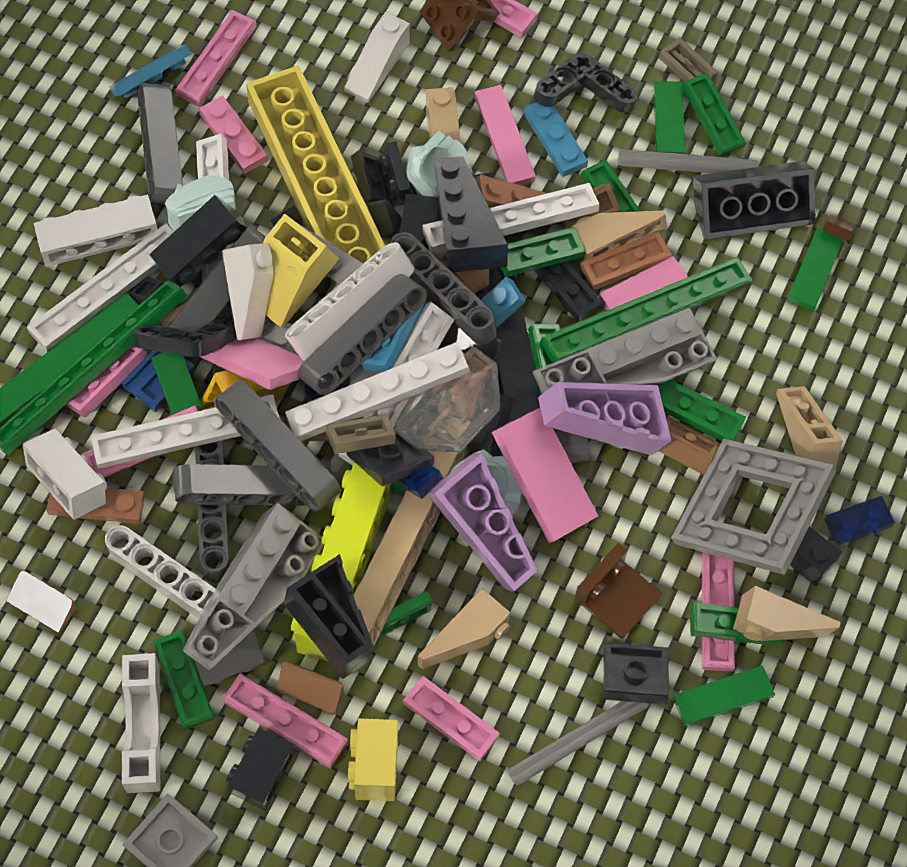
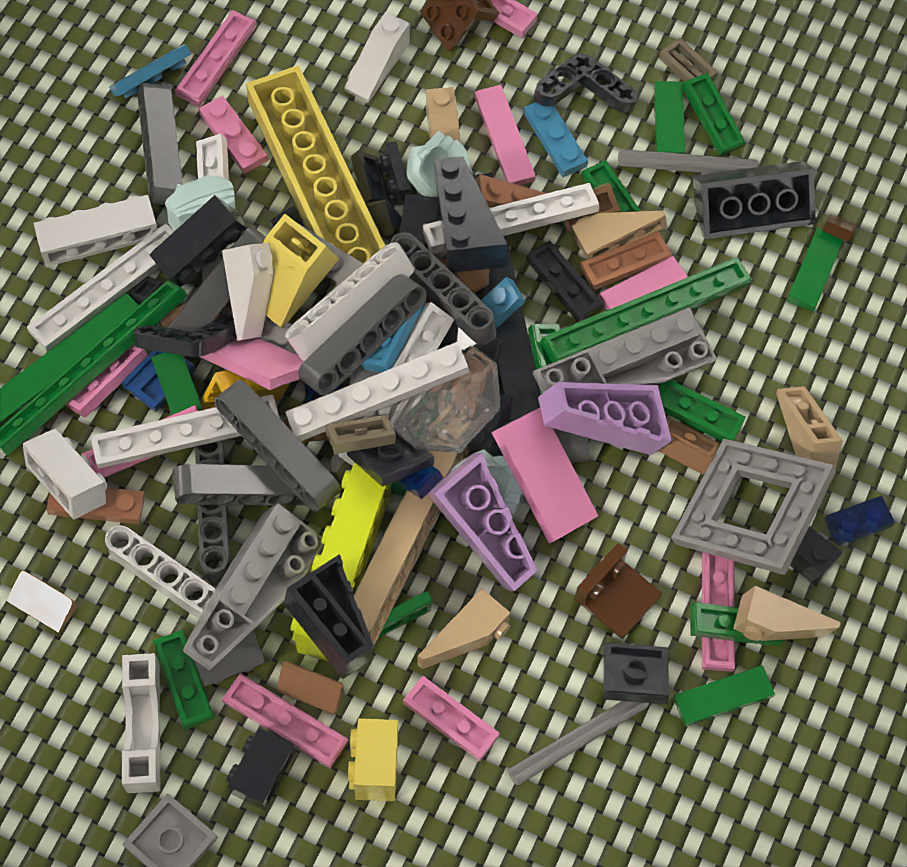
green plate [501,227,586,277] -> none

